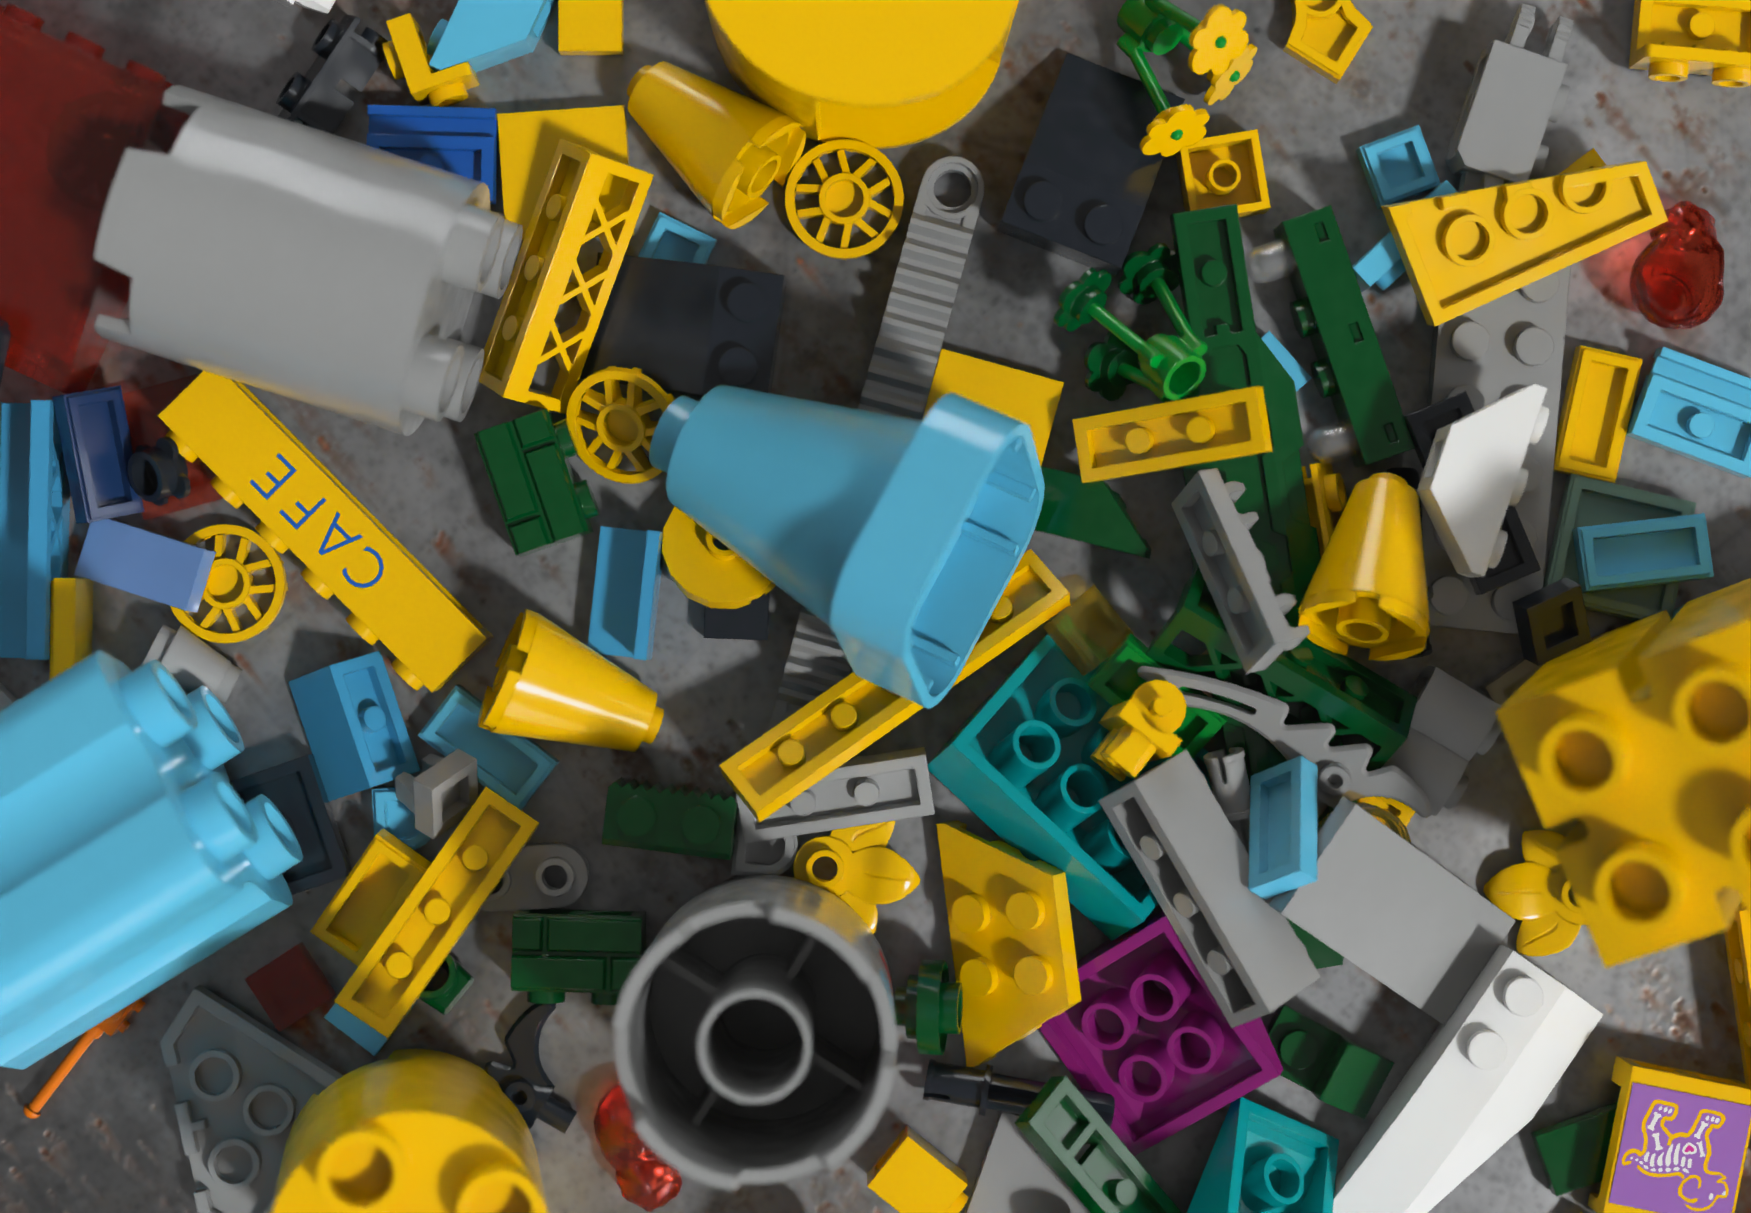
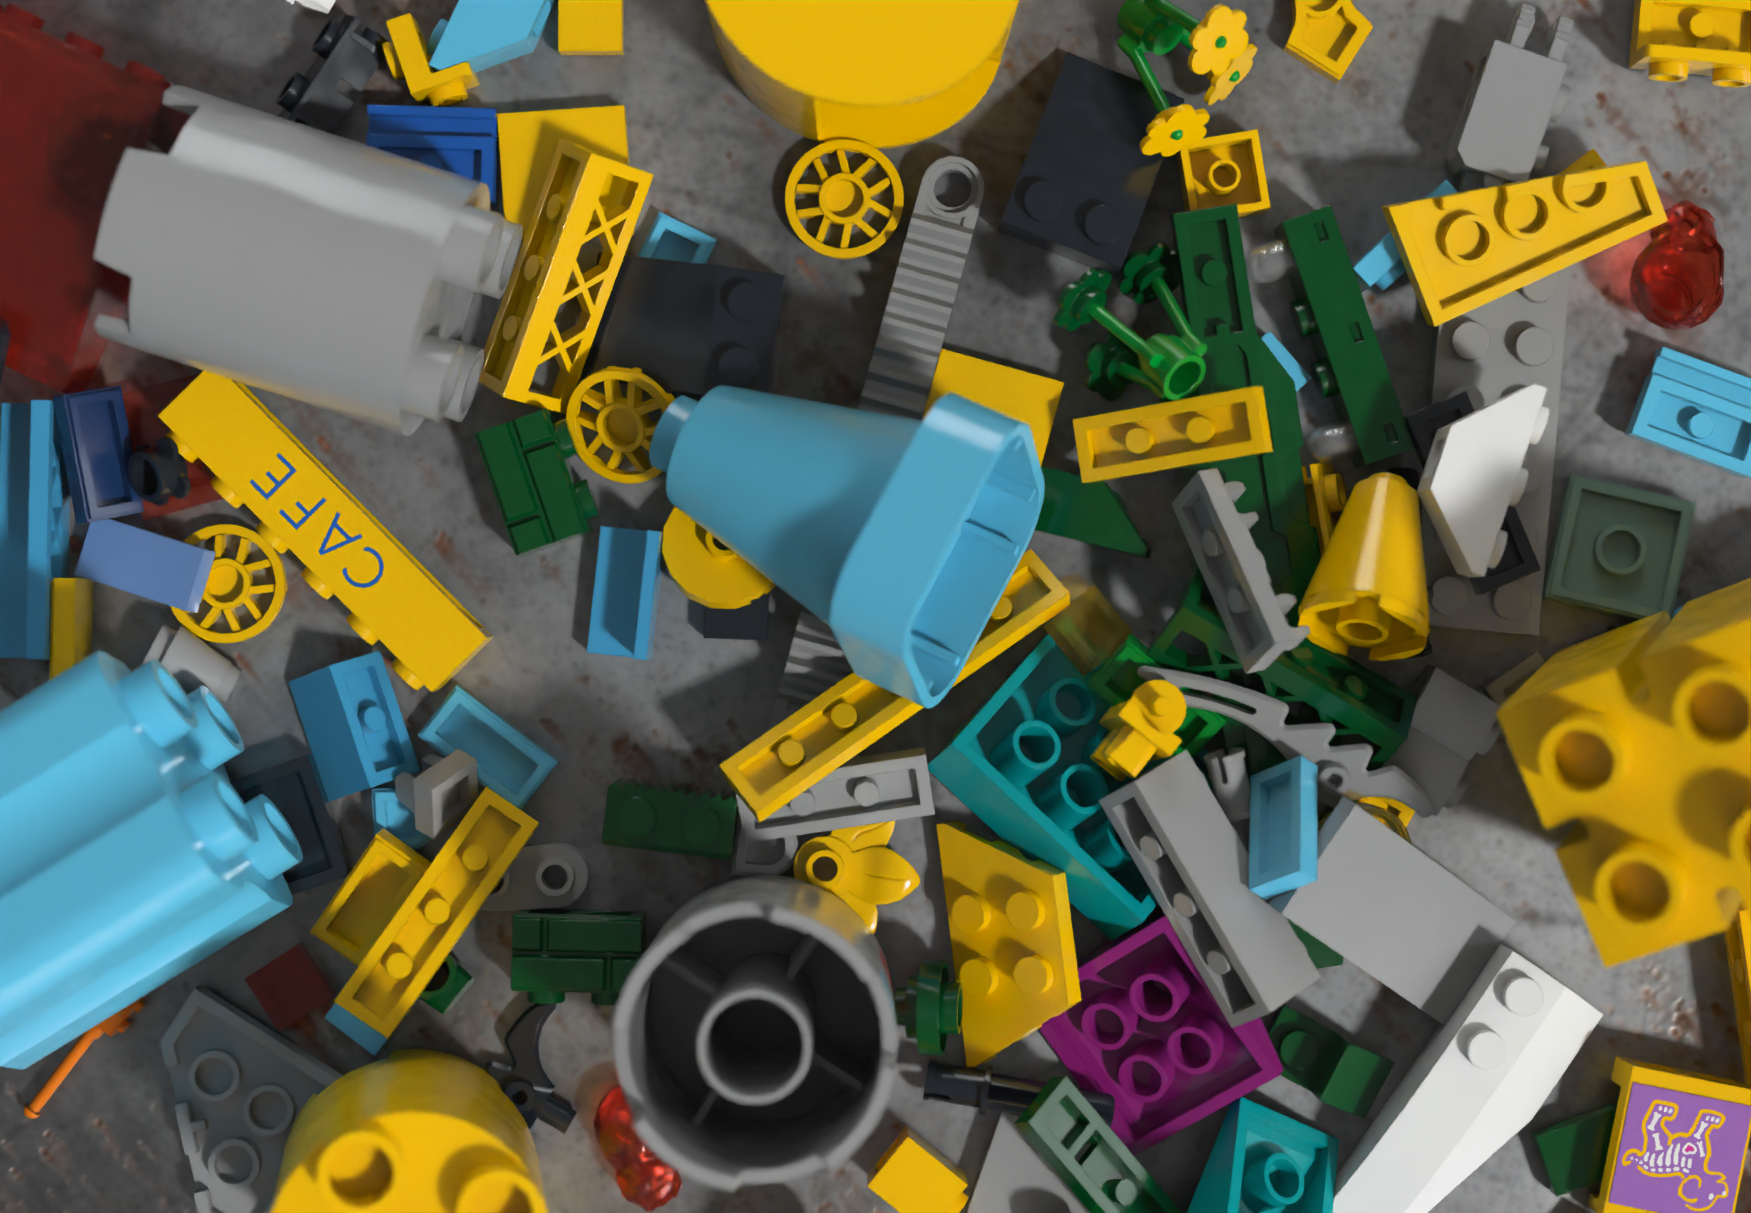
yellow cone [477,609,664,752] -> none
yellow cone [627,61,806,230] -> none
medium azure tile [1356,125,1441,209] -> none
yellow plate [1483,830,1587,956] -> none
black plate [1512,577,1592,666] -> none
yellow tile [1553,345,1643,483] -> none
medium azure tile [1572,513,1714,593] -> none

